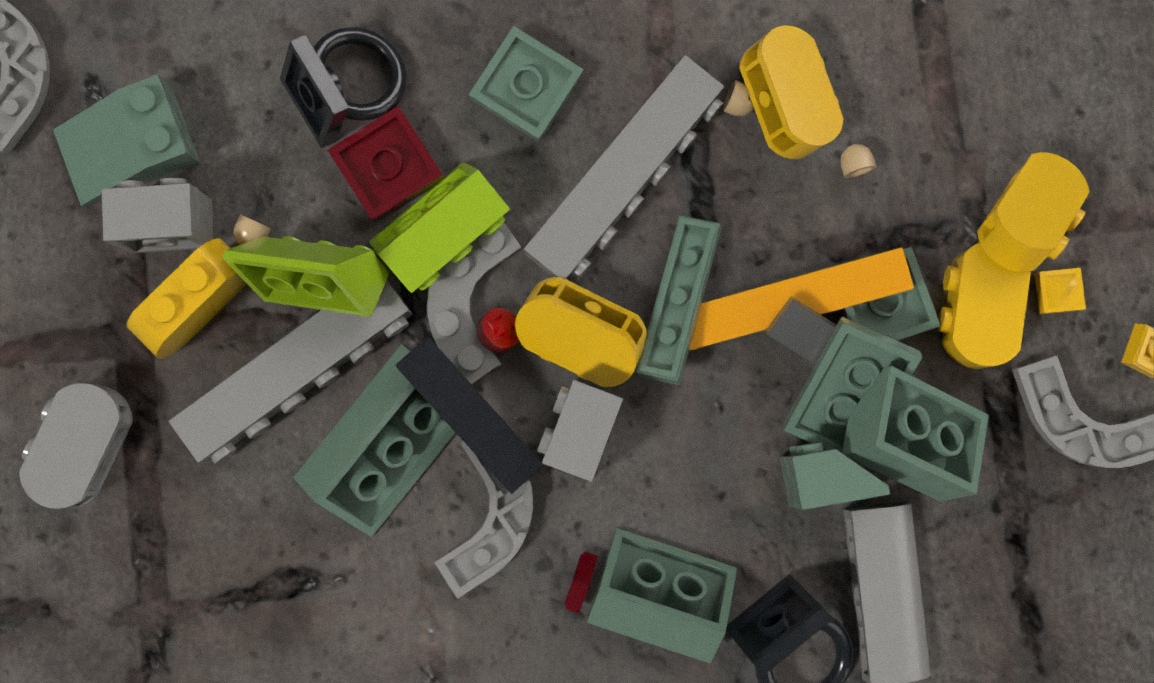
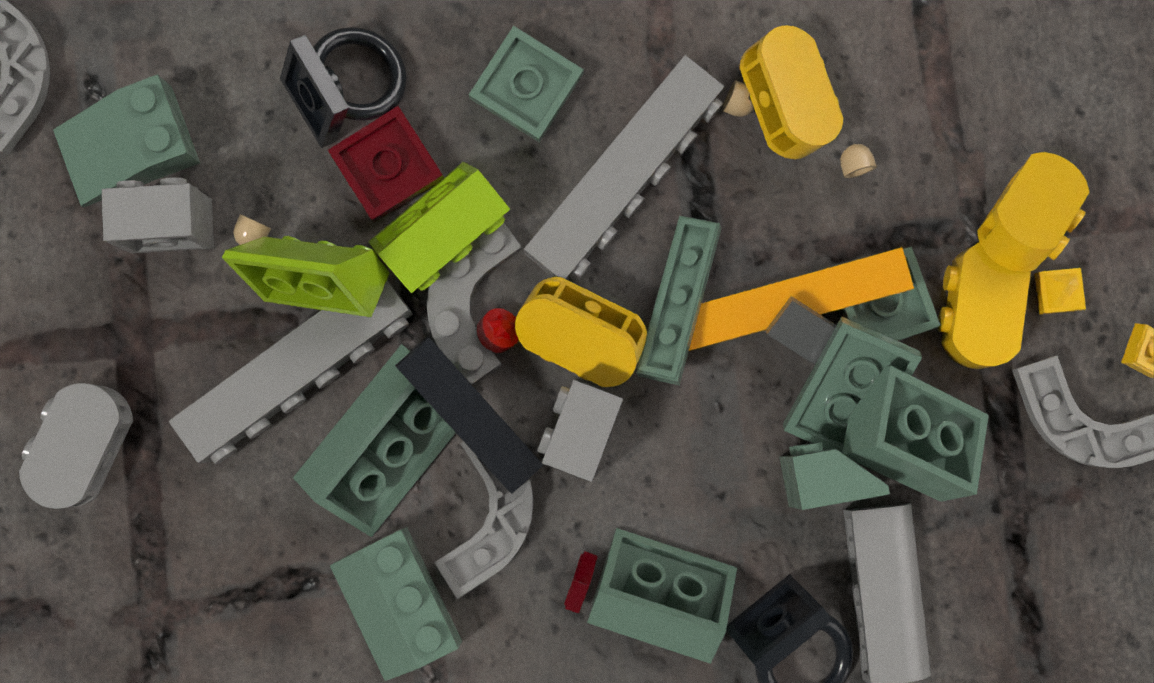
yellow brick [127,238,247,359] -> none
none -> sand green slope [330,527,462,681]

